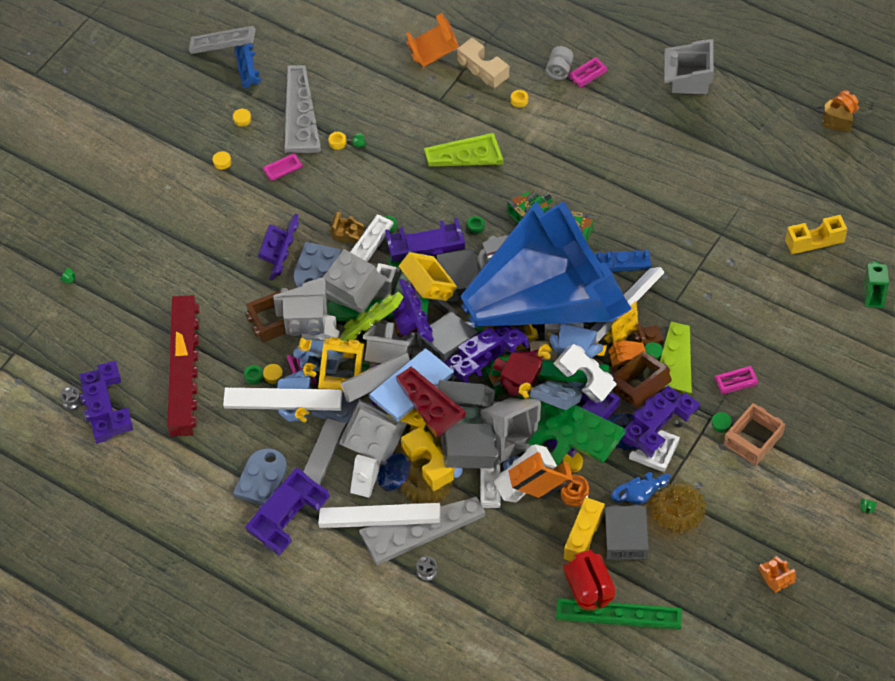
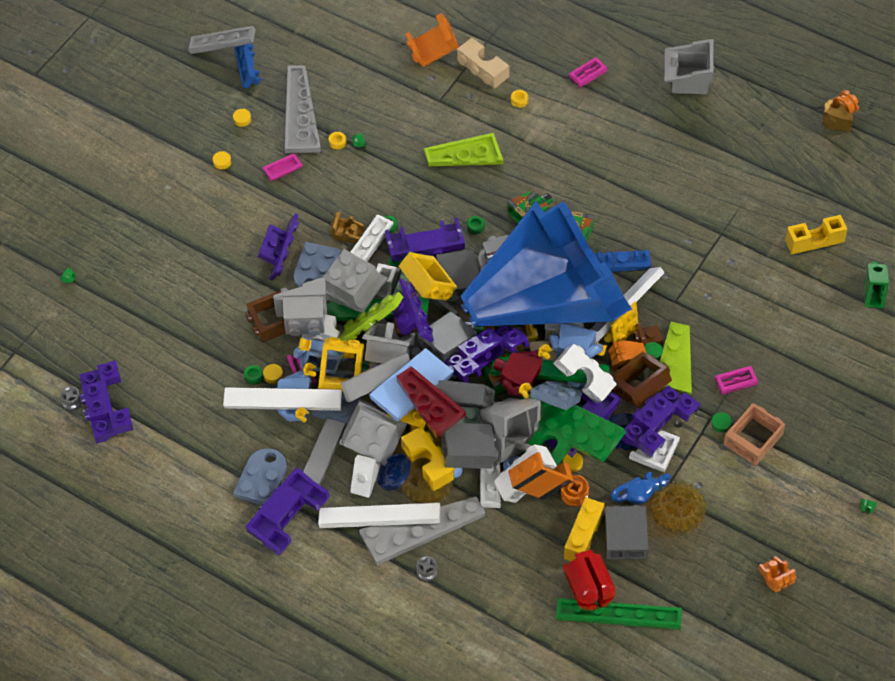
dark red brick [167,295,200,436] -> none
light grey wheel [546,46,573,80] -> none

